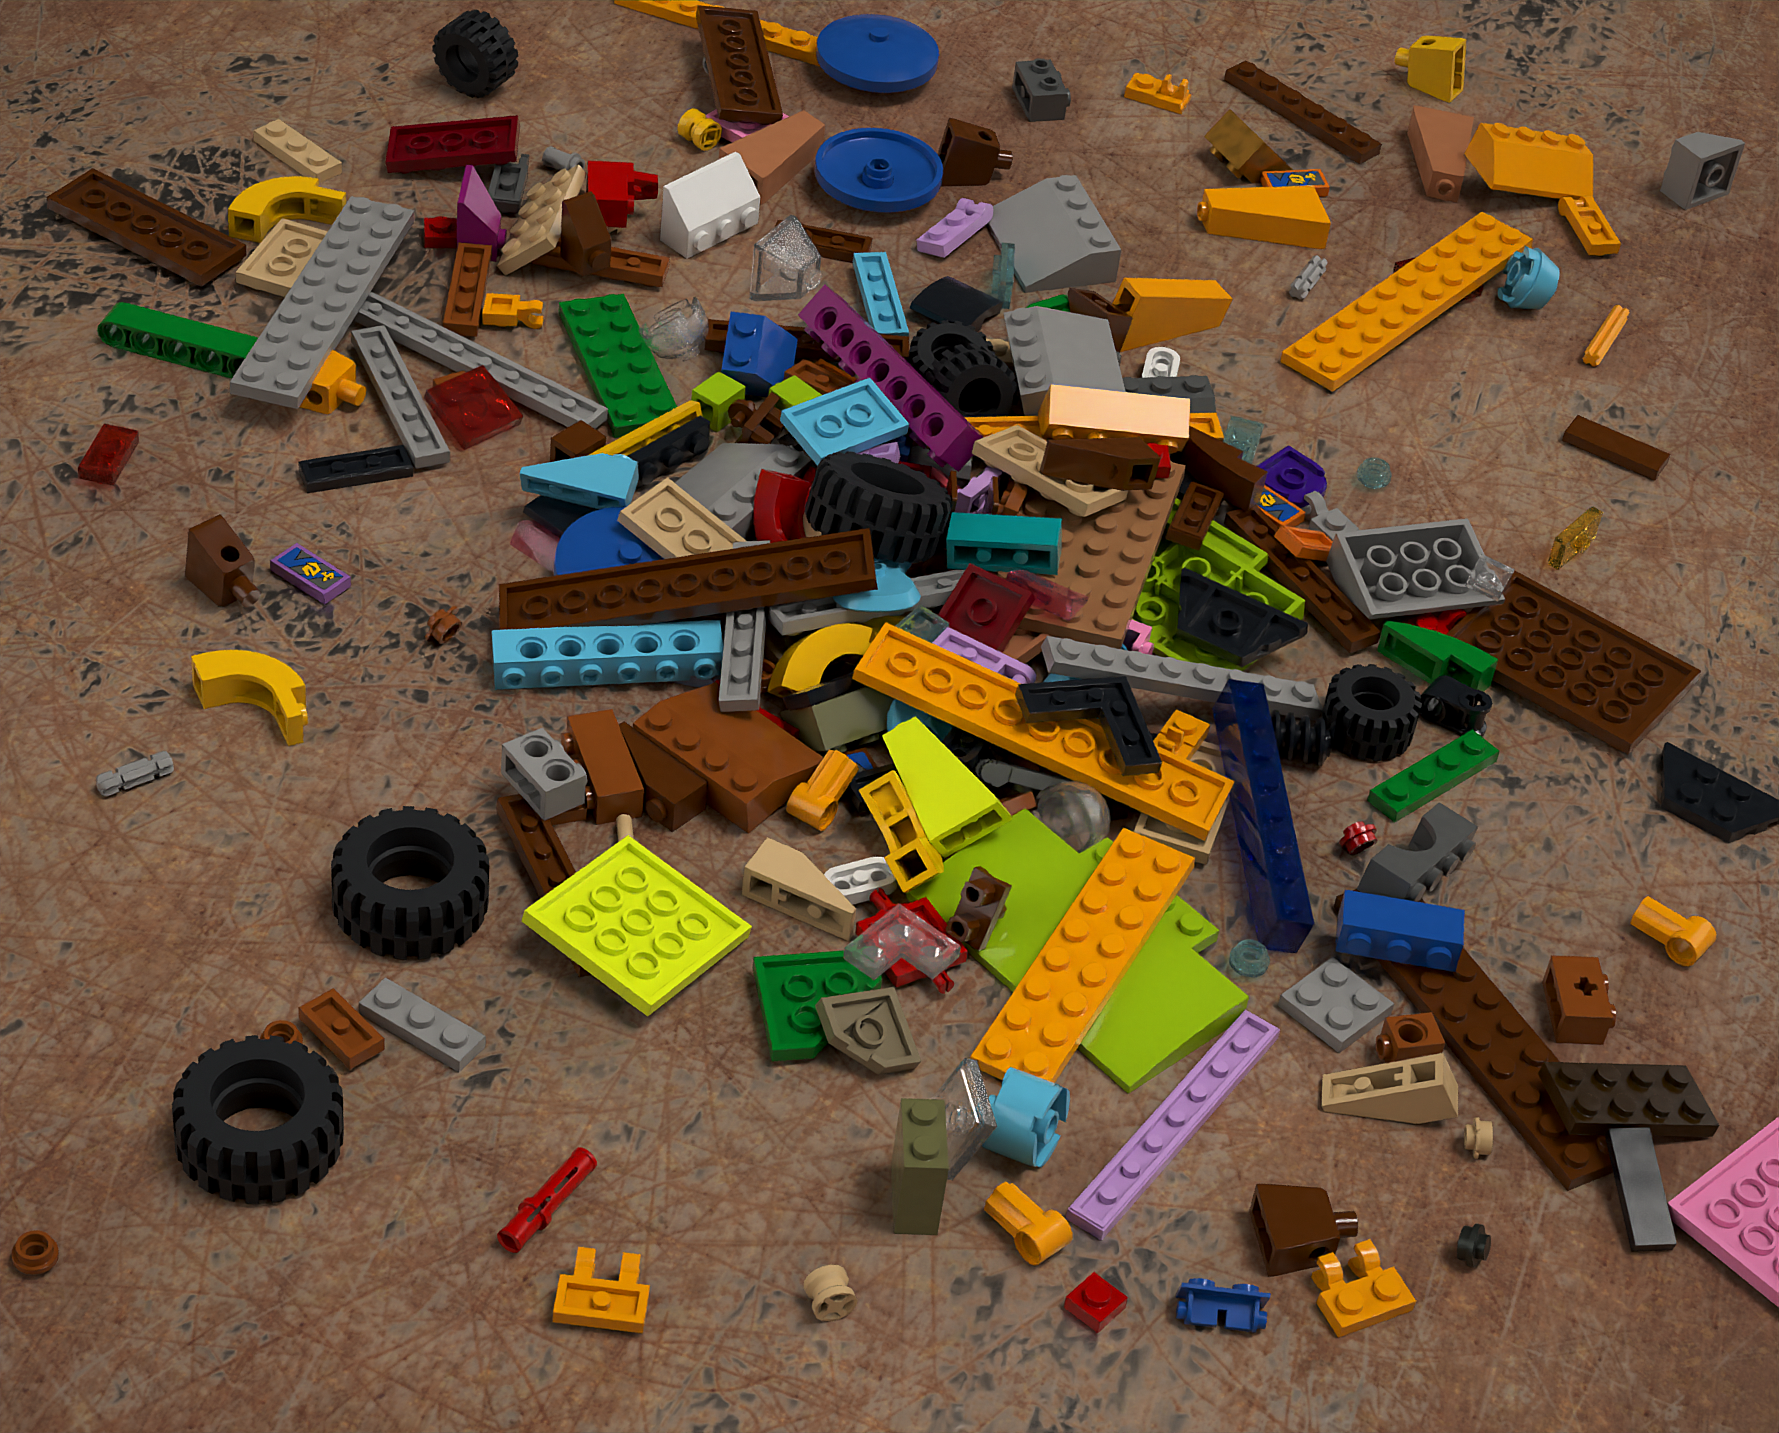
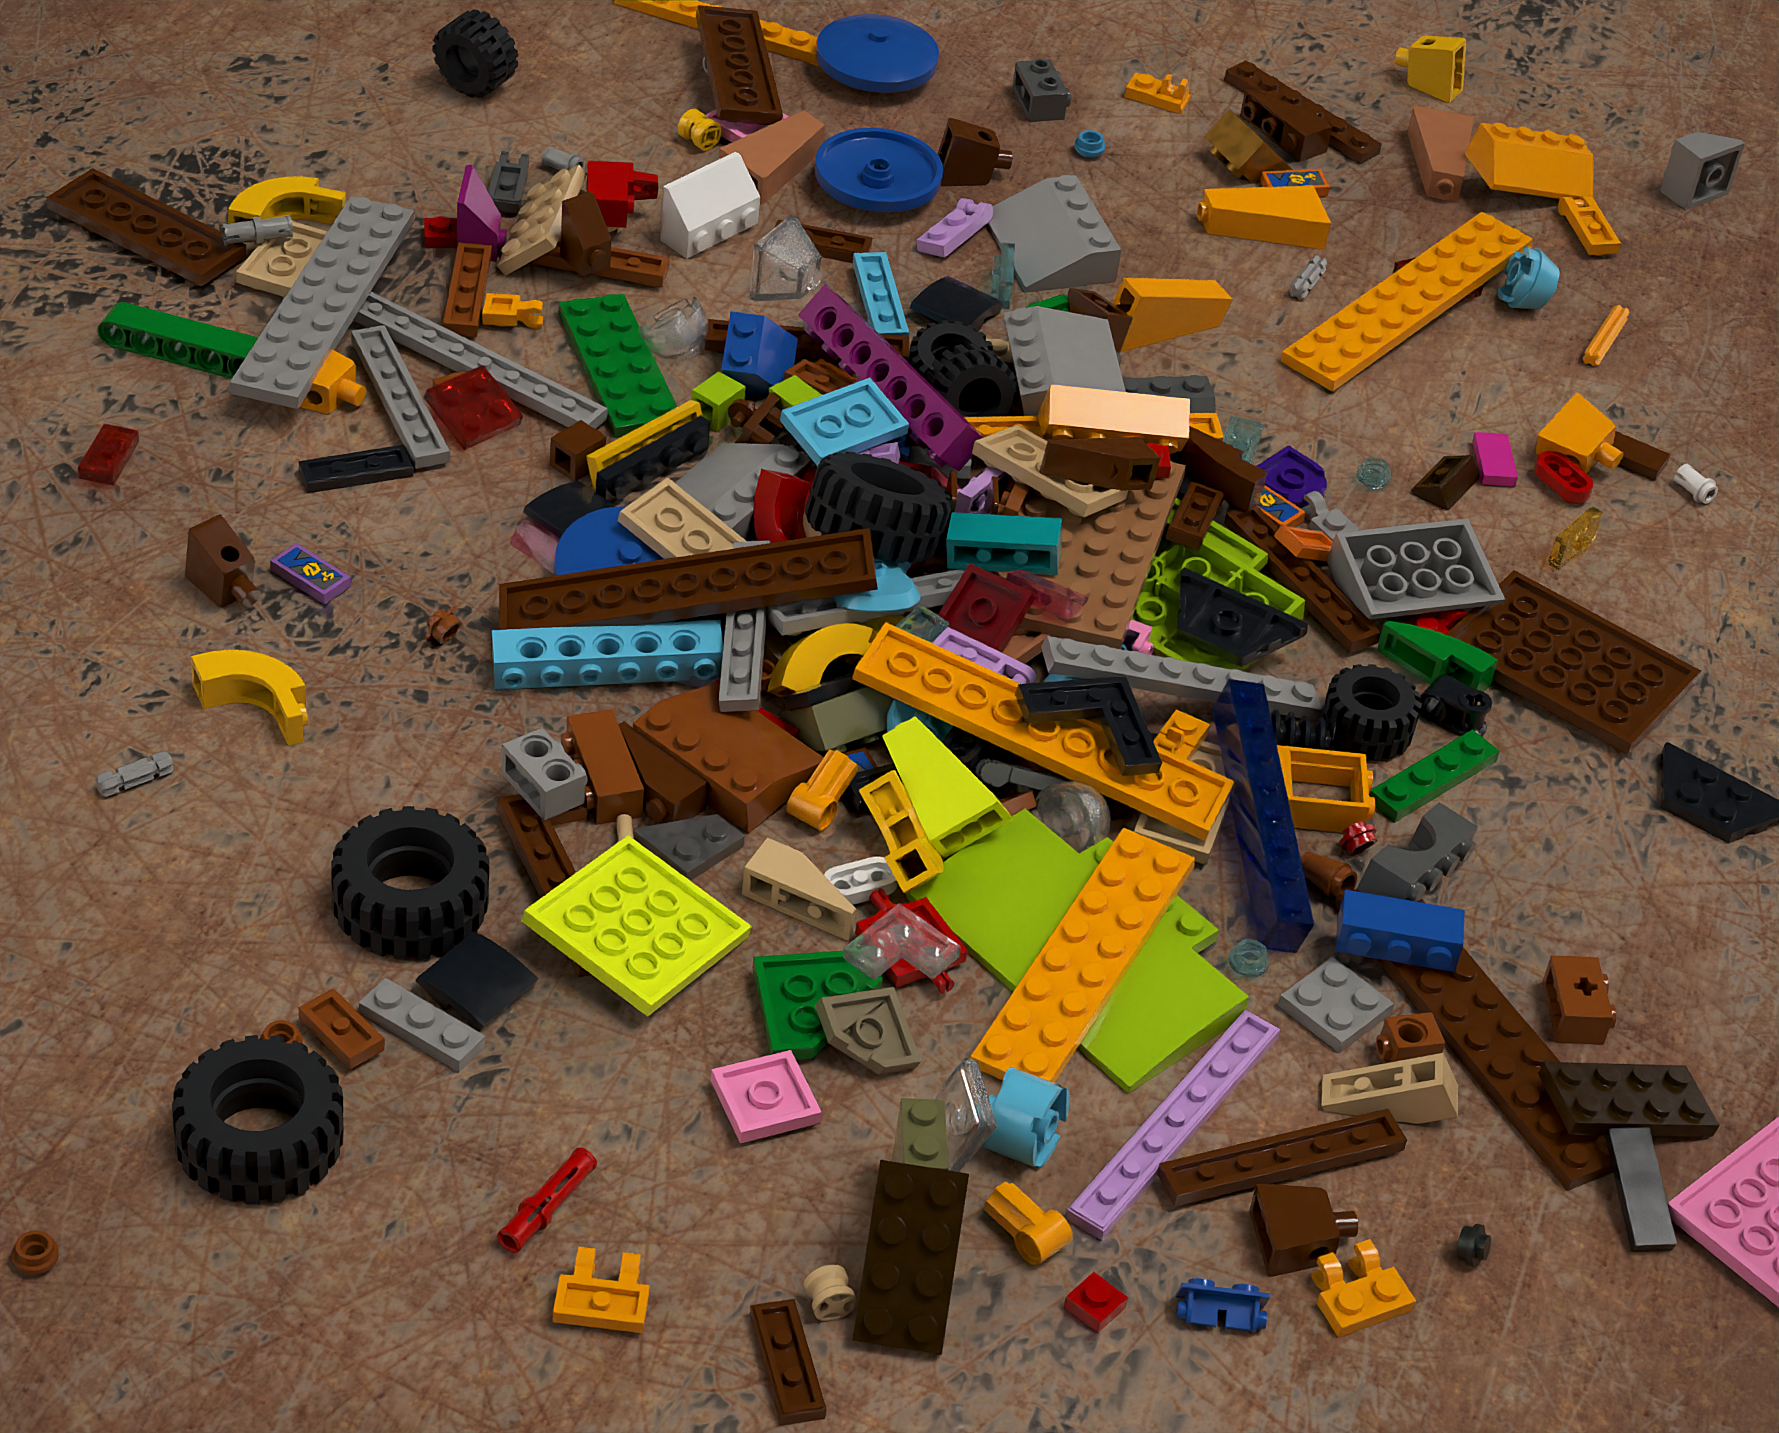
tan plate [253,119,342,184] -> none
dark red plate [385,115,520,174] -> none
medium azure slope [520,453,639,509] -> none
reddish brown hips [945,866,1012,951] -> none
white plate [1142,347,1180,378] -> none
tan plate [1464,1117,1493,1159] -> none
clear plate [1465,554,1515,601] -> none
light orange piece [1630,896,1717,966] -> none
none -> light grey pin [221,215,293,246]
none -> black slope [415,931,539,1032]
none -> flat silver wing [634,814,745,881]
none -> bright pink plate [710,1050,822,1143]
none -> reddish brown tile [750,1299,827,1426]
none -> dark brown plate [852,1160,969,1355]
none -> dark azure plate [1074,130,1106,158]
none -> reddish brown plate [1157,1109,1407,1207]
none -> reddish brown slope [1240,89,1333,162]
none -> light orange window [1268,745,1375,833]
none -> dark orange cone [1297,851,1357,899]
none -> dark brown slope [1412,455,1479,510]
none -> dark pink tile [1472,432,1518,487]
none -> red plate [1534,451,1594,504]
none -> light orange torso [1535,392,1624,474]
none -> white pin [1674,464,1718,504]

